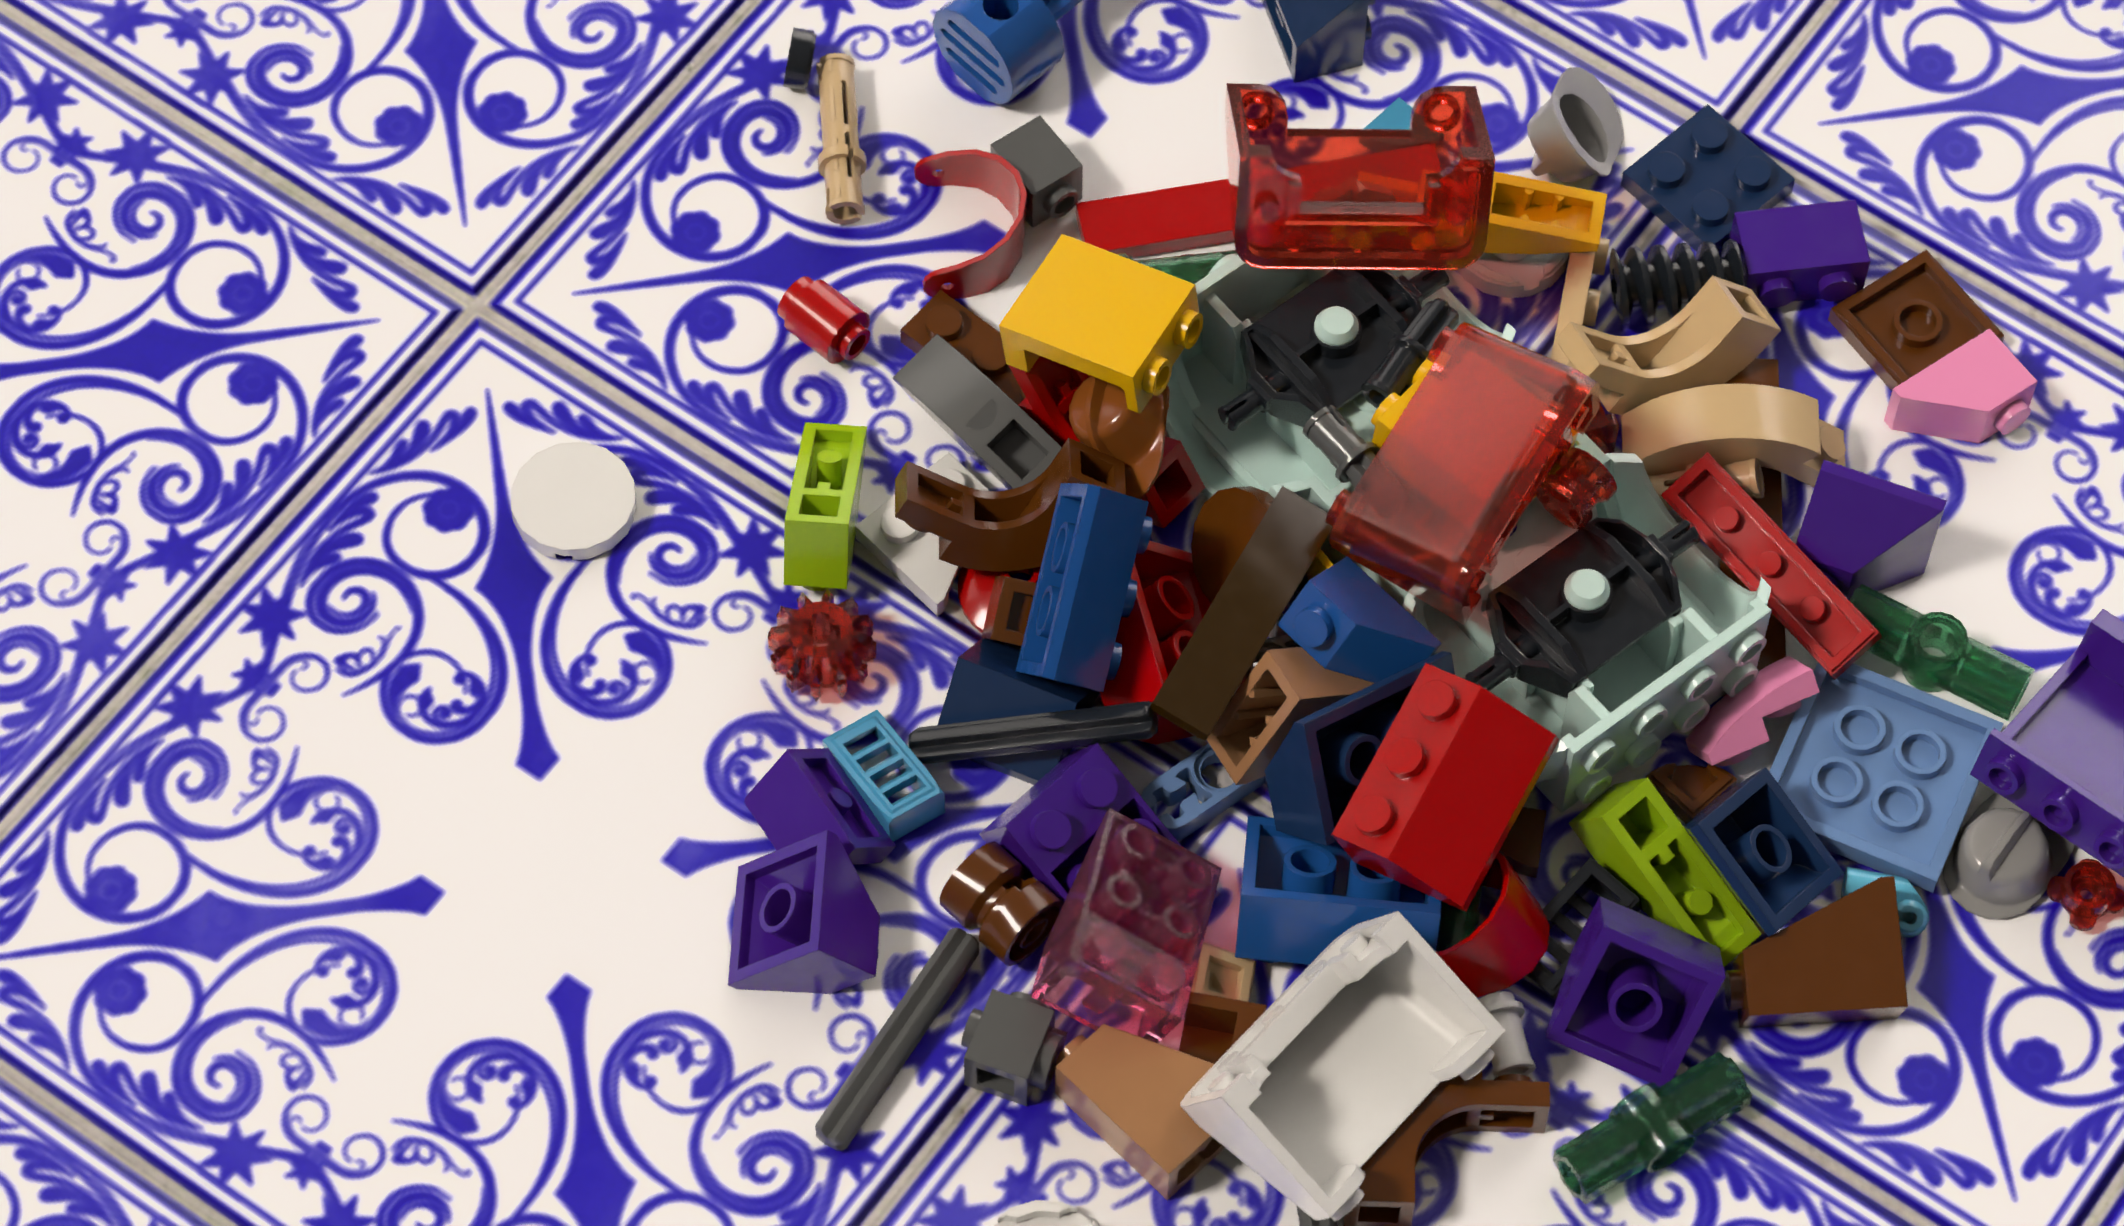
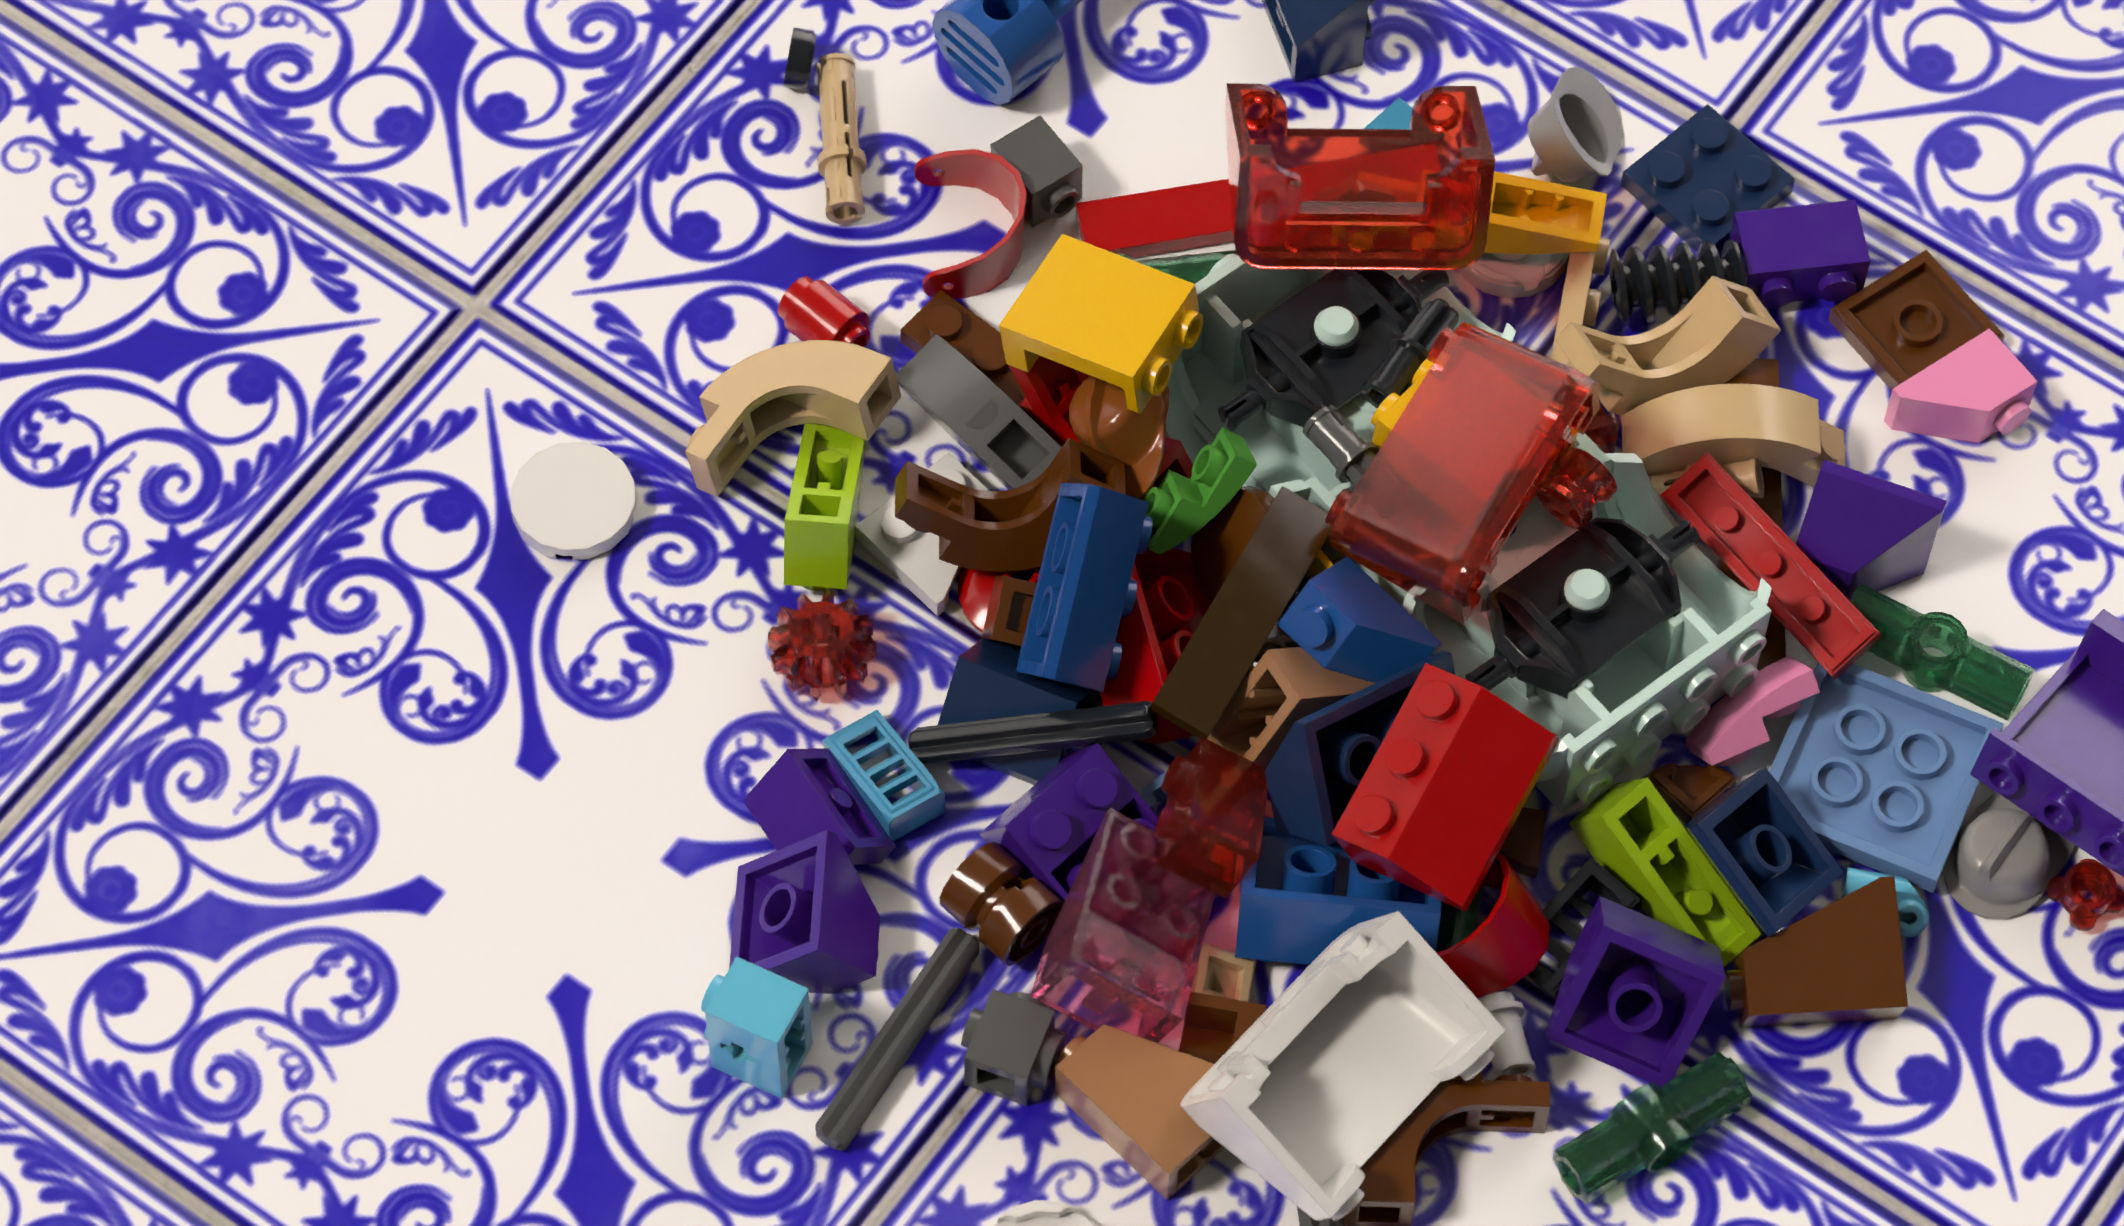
none -> tan arch [685,340,901,497]
none -> medium azure brick [701,956,813,1099]
none -> bright green slope [1143,427,1257,555]
none -> clear red brick [1155,737,1268,898]

